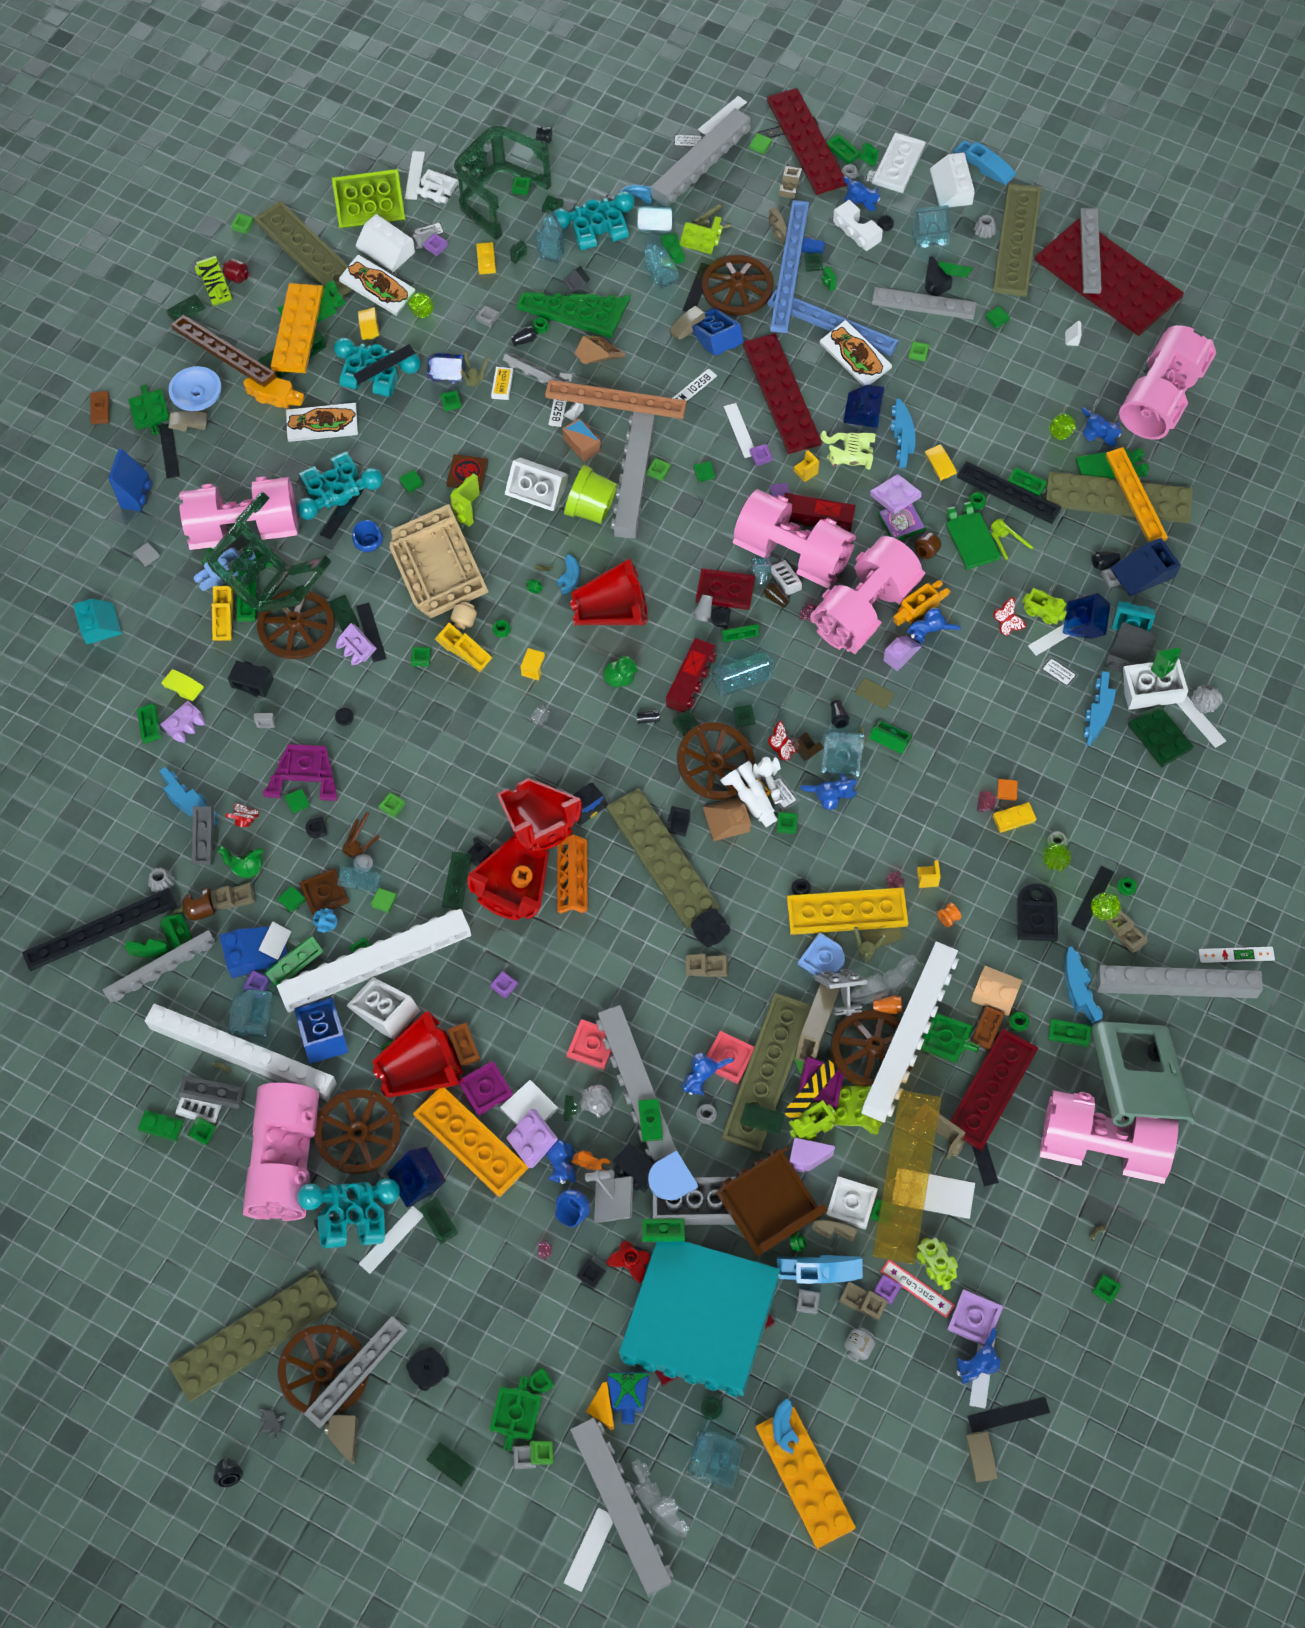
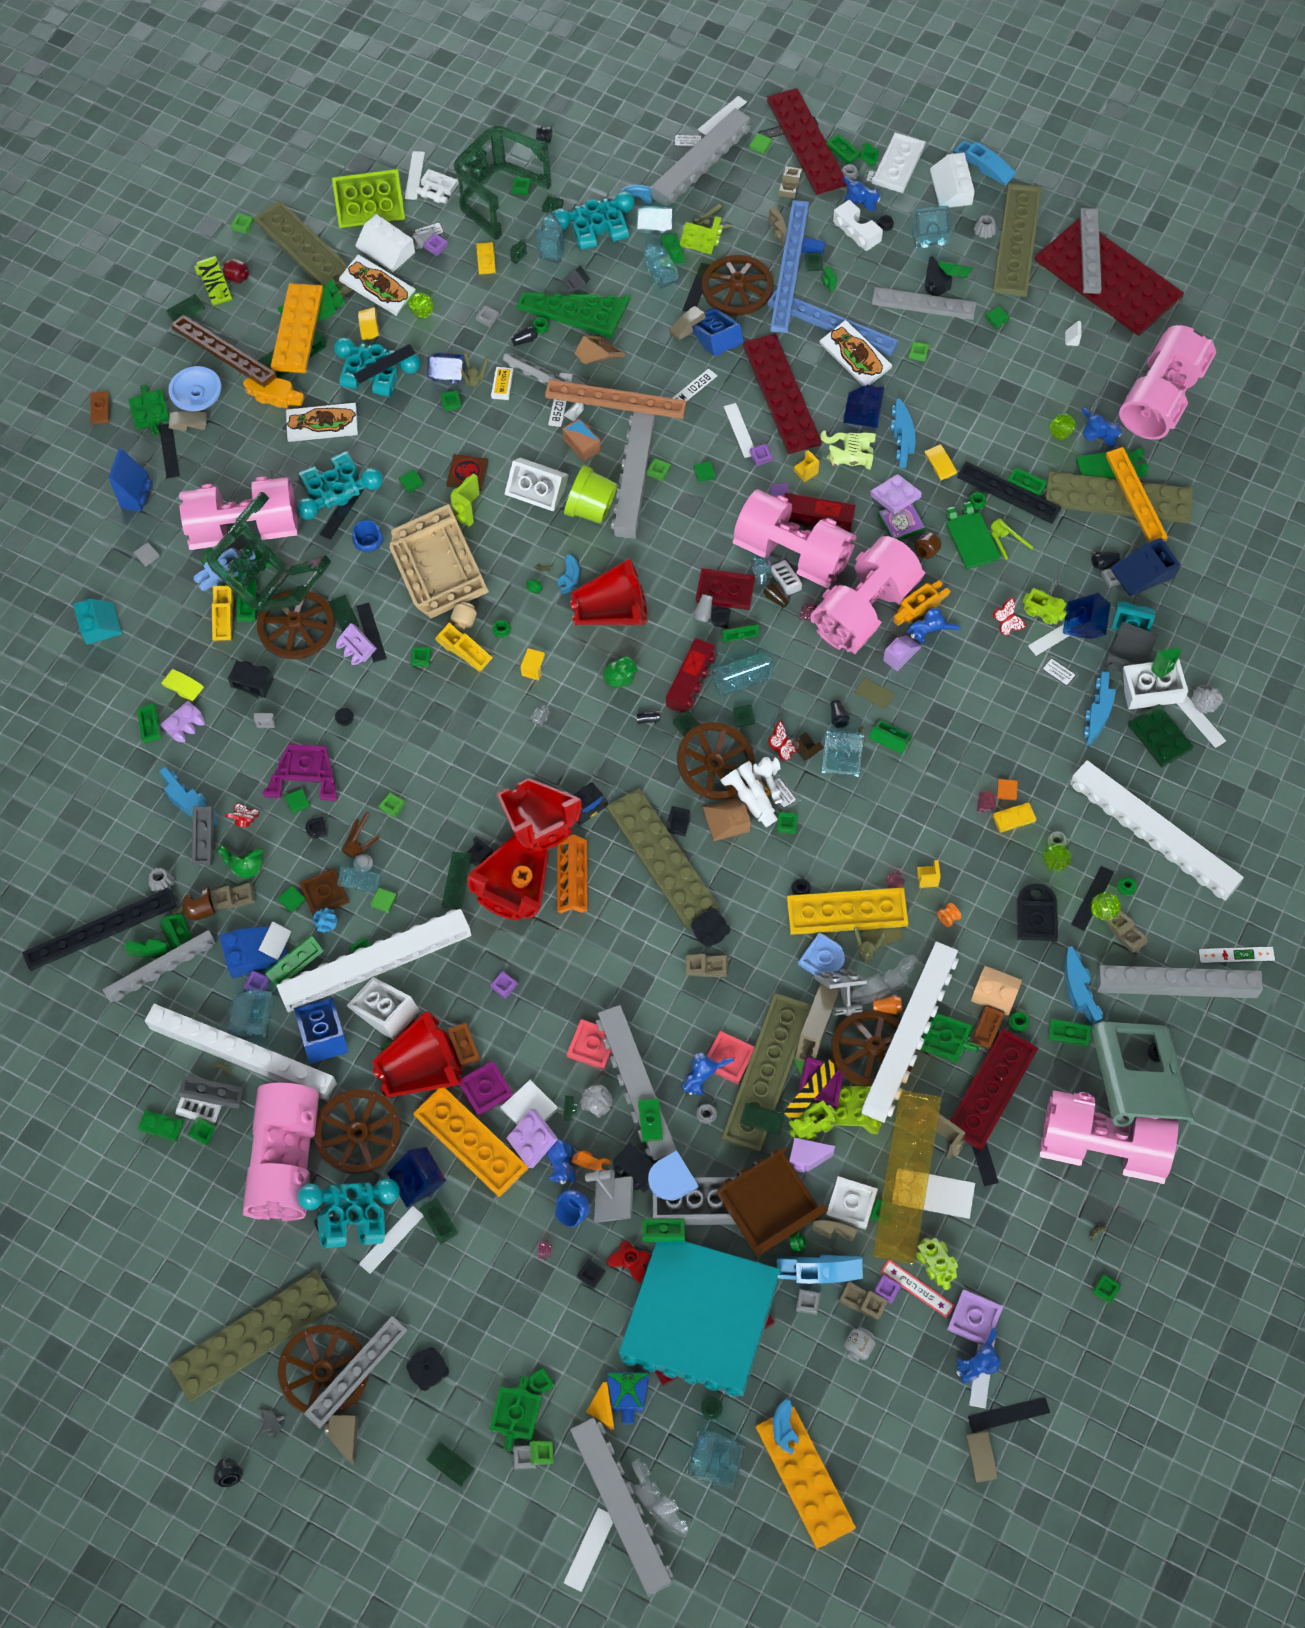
blue animal [801,773,857,810] -> none
none -> white brick [1070,760,1244,901]

